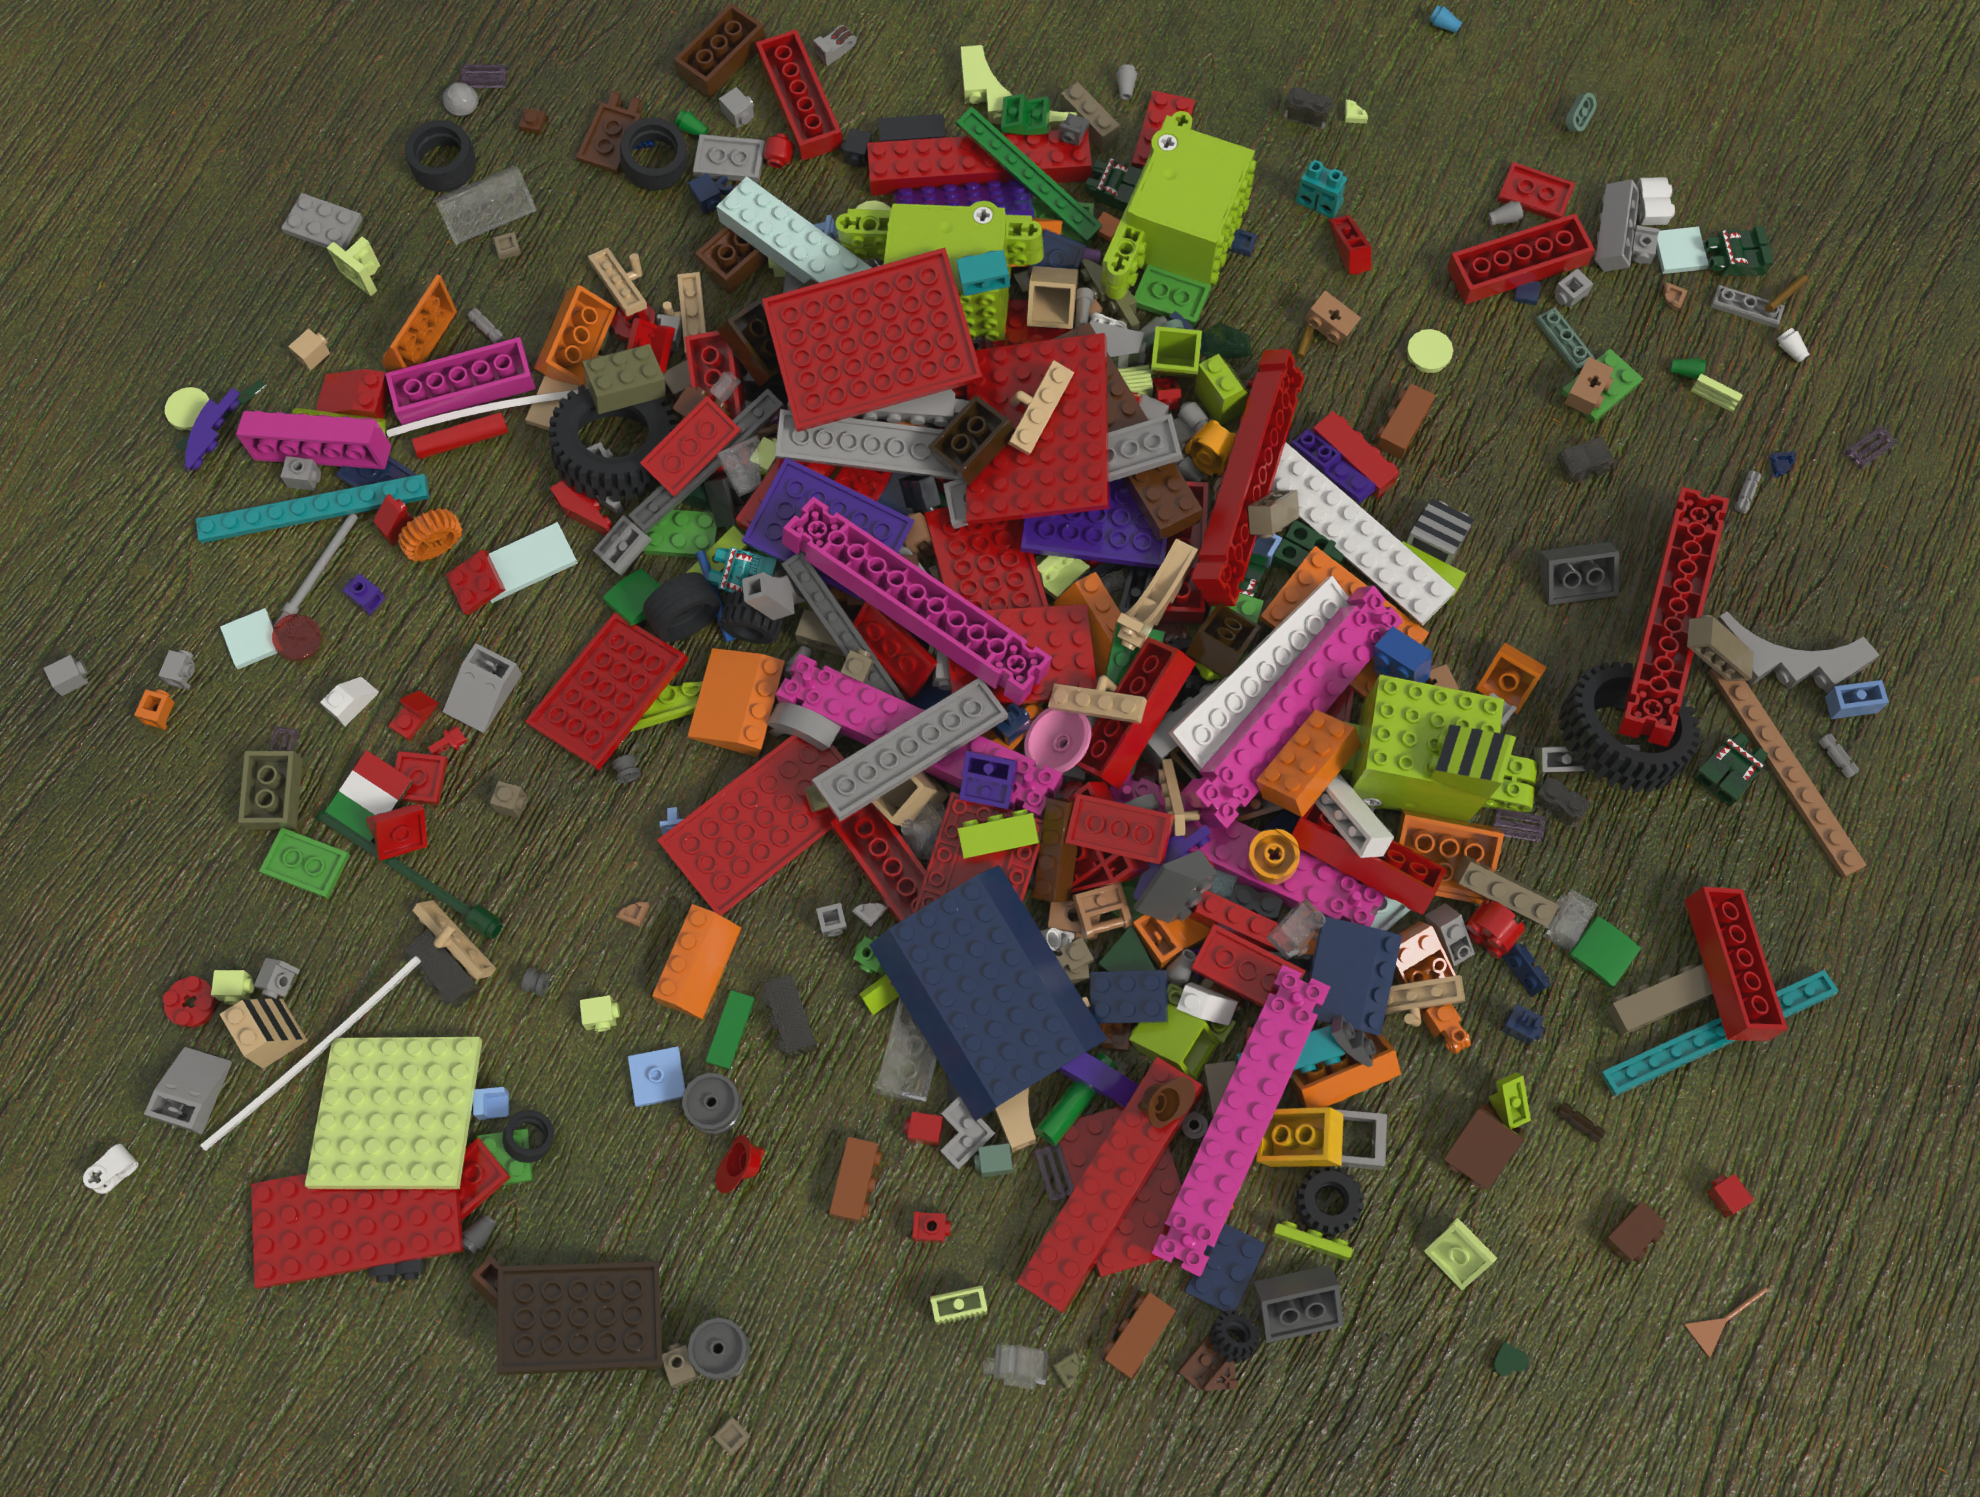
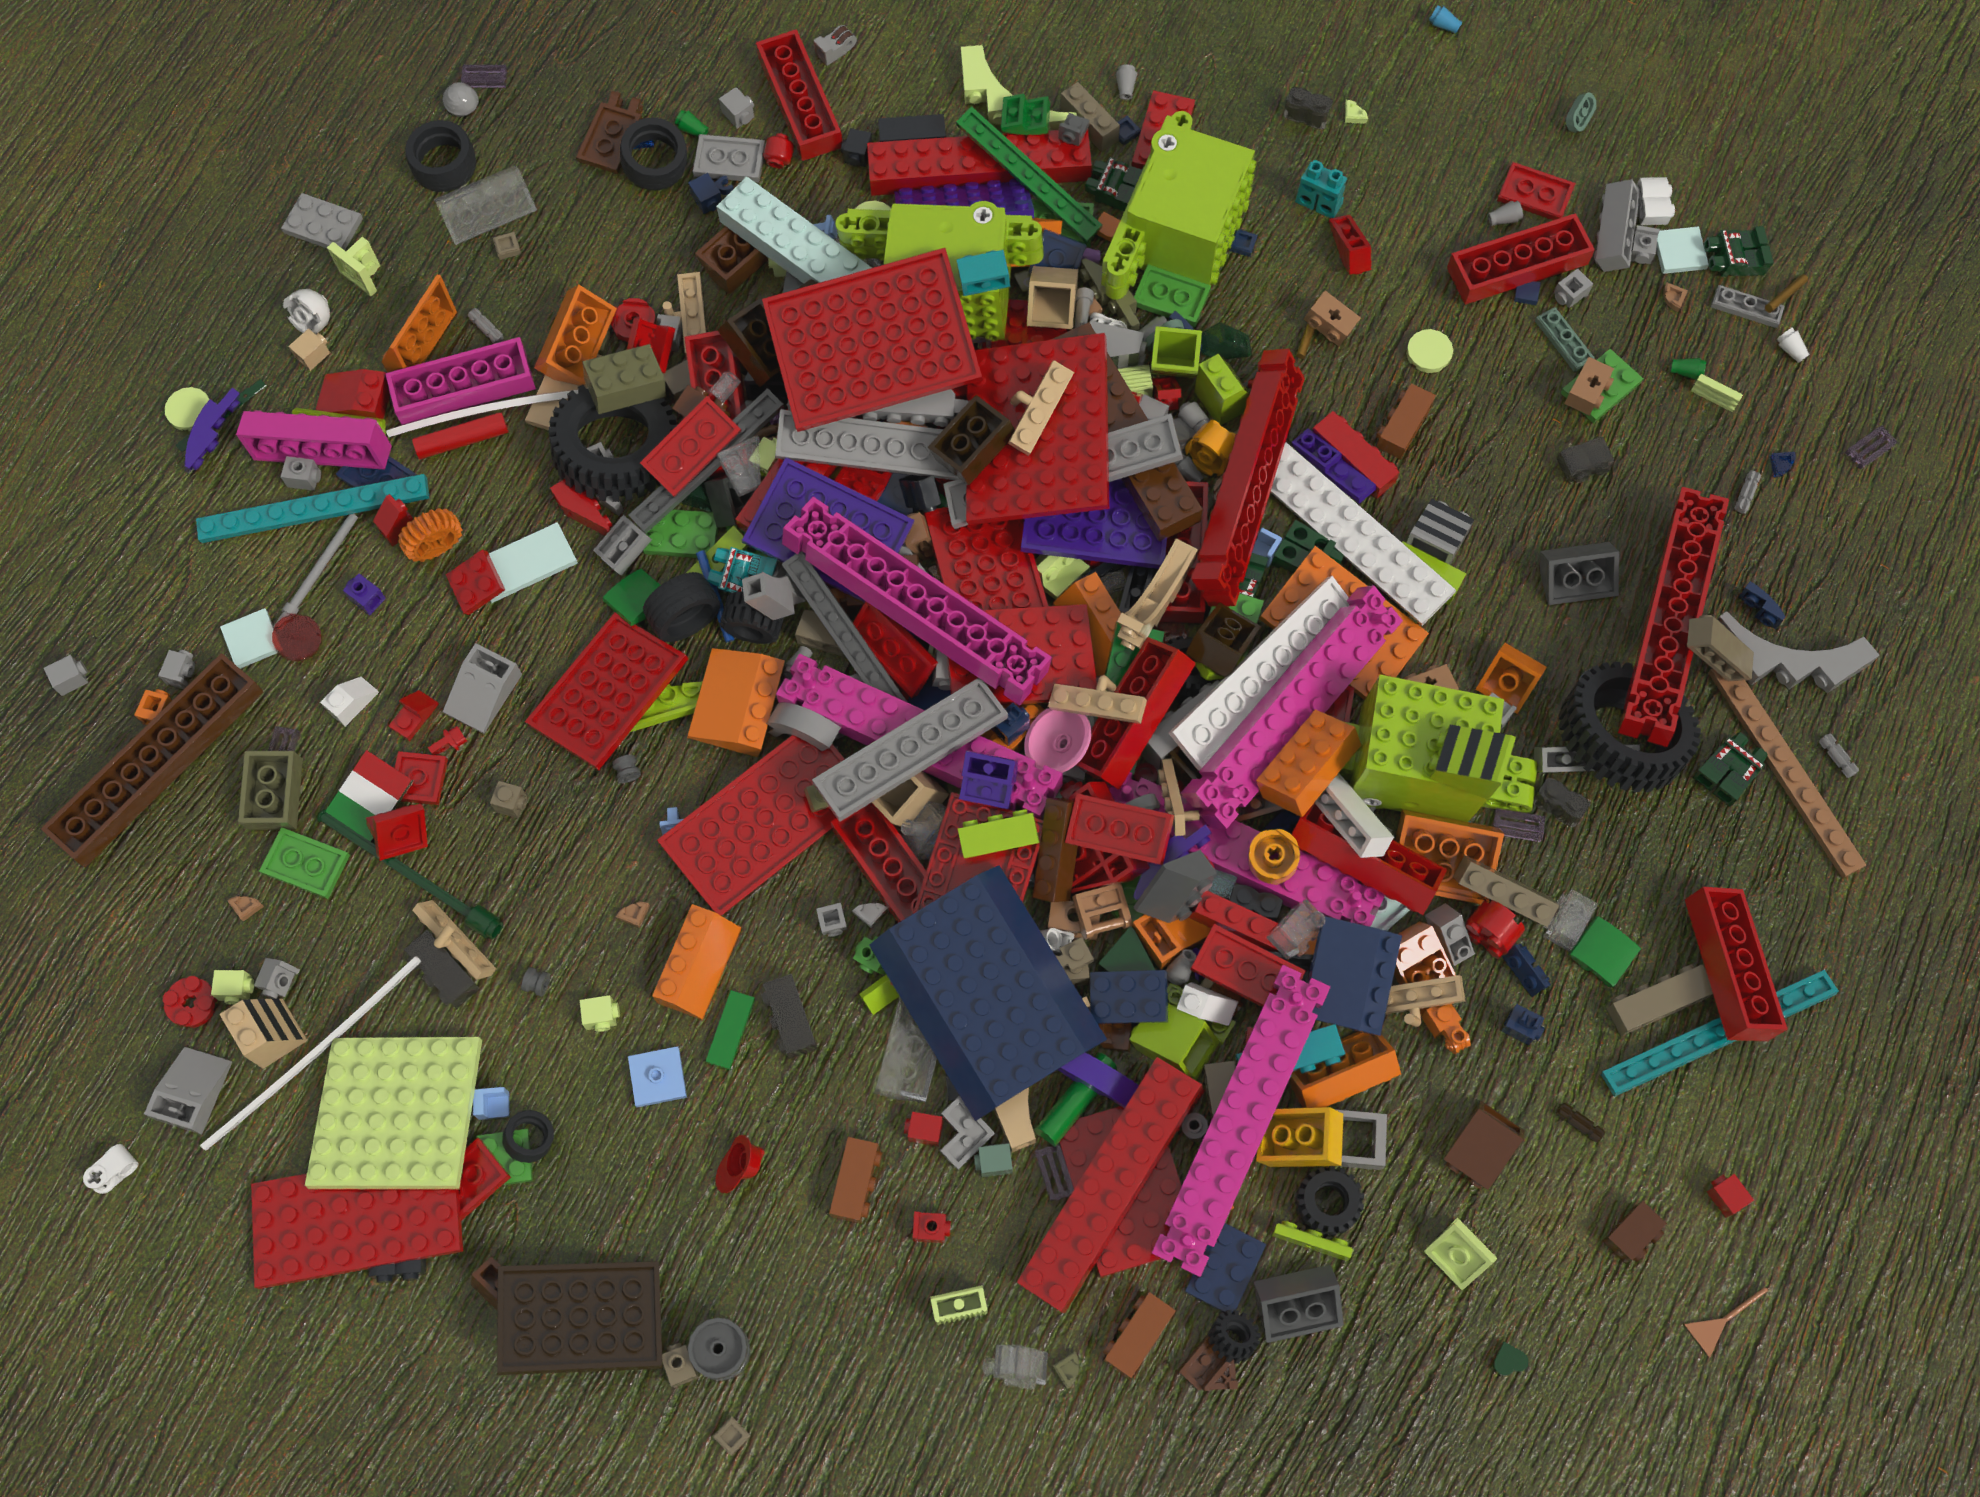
dark grey cone [462,1214,496,1255] -> none
reddish brown plate [518,108,547,135] -> none
tan plate [588,248,647,316] -> none
reddish brown brick [674,3,766,98] -> none
dark grey wheel [682,1073,743,1135] -> none
dark tan brick [840,648,875,682] -> none
reddish brown piece [1137,1077,1195,1128] -> none
dark tan brick [1248,490,1299,538] -> none
dark grey slope [1331,1014,1376,1067] -> none
blue brick [1373,626,1432,683] -> none
lime slope [1489,1072,1531,1130] -> none
medium blue brick [1825,680,1889,719] -> none
none -> reddish brown brick [40,653,264,868]
none -> medium nougat tile [227,896,264,921]
none -> white cylinder [283,289,330,334]
none -> dark blue tile [1117,115,1141,146]
none -> dark blue slope [1738,581,1786,629]

